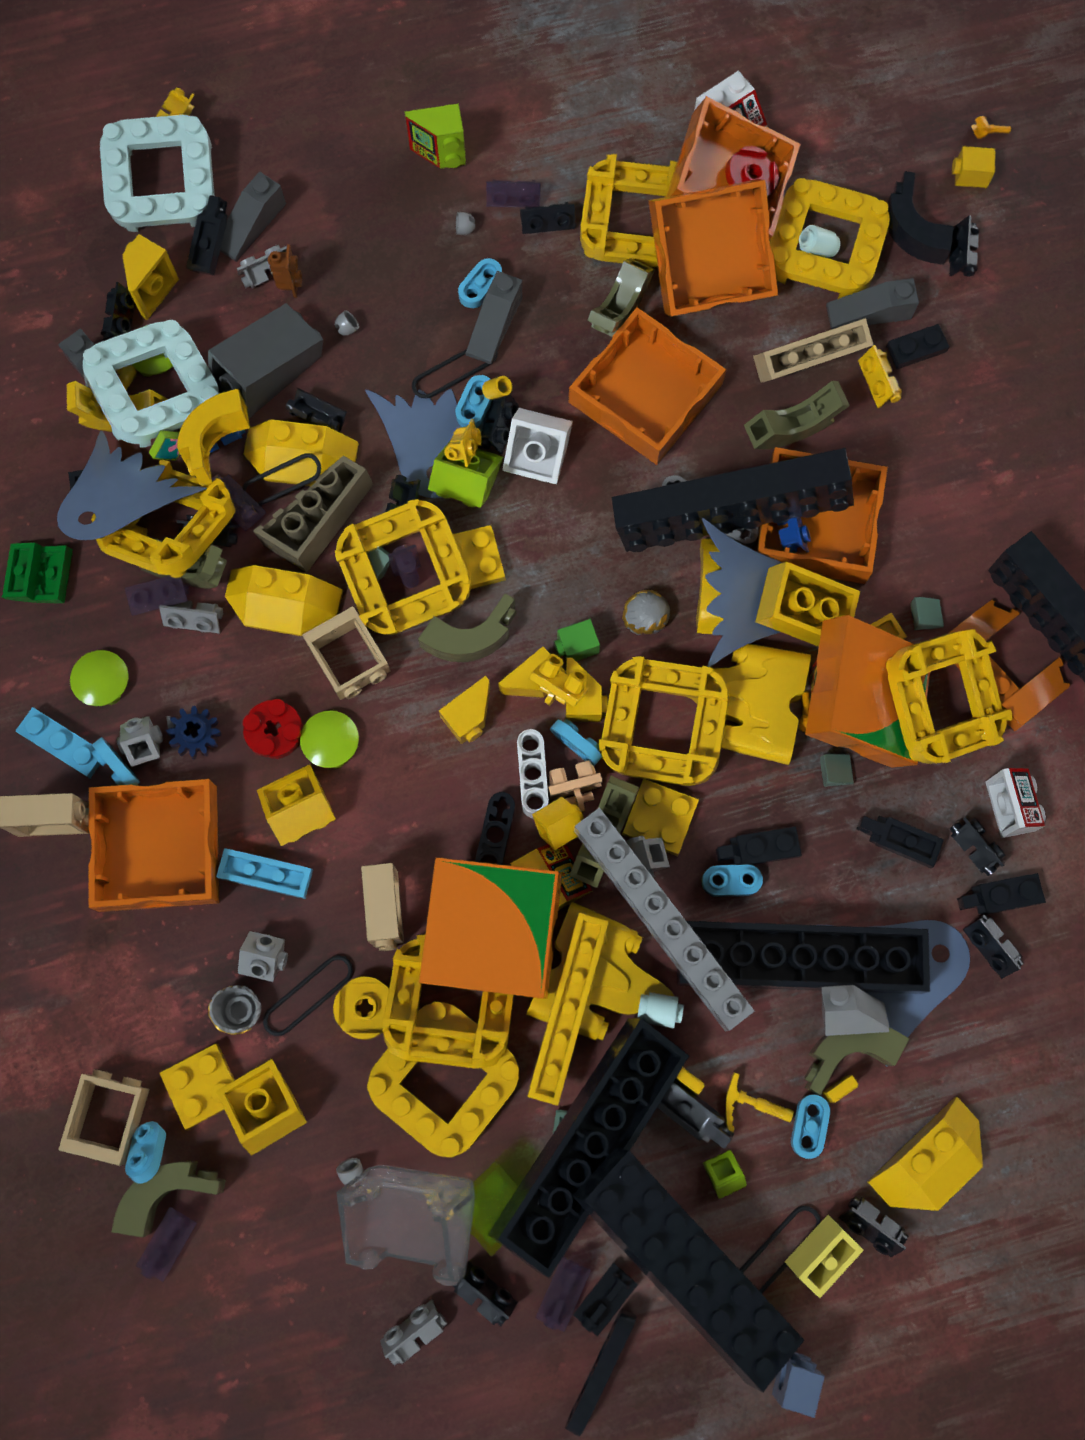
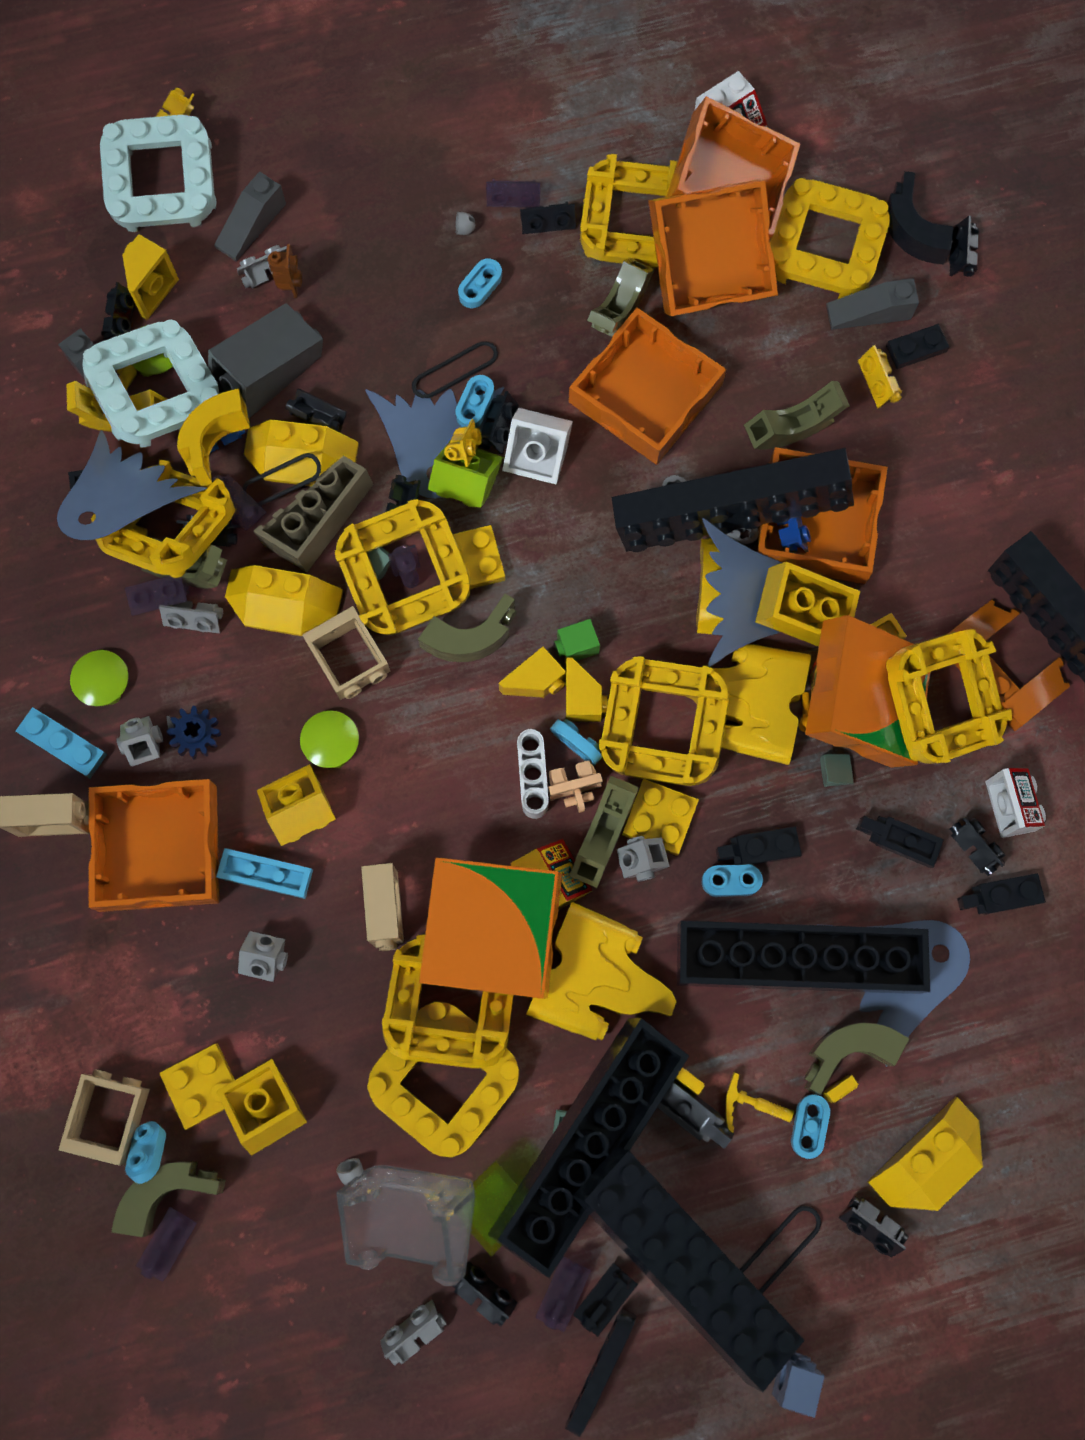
green slope [2,542,73,603] -> none
medium azure plate [91,737,140,786] -> none
tile [149,430,180,460] -> none
black hinge [186,195,227,276] -> none
light grey hair [208,985,261,1035] -> none
red plate [243,699,303,759] -> none
black piece [263,955,353,1036] -> none
yellow plate [333,977,389,1040] -> none
light grey hinge [335,310,359,336] -> none
lime slope [405,104,466,168] -> none
yellow slope [439,676,490,745] -> none
dark grey slope [466,271,523,364] -> none
black beam [475,792,515,865] -> none
yellow hinge [482,376,512,400] -> none
yellow plate [527,913,609,1106] -> none
yellow hips [529,654,589,707] -> none
yellow brick [532,797,584,850] -> none
light grey brick [574,807,754,1031] -> none
light grey hair [622,590,670,635] -> none
light aqua brick [637,992,684,1029] -> none
lime slope [703,1150,747,1199] -> none
red plate [725,146,779,197] -> none
tan brick [753,318,873,383] -> none
light yellow brick [785,1215,864,1298] -> none
light aqua brick [799,225,840,258] -> none
light grey slope [821,985,889,1036] -> none
sand green slope [910,597,944,630] -> none
yellow brick [952,146,995,188] -> none
black hinge [963,914,1024,979] -> none
light orange hand [971,116,1011,138] -> none

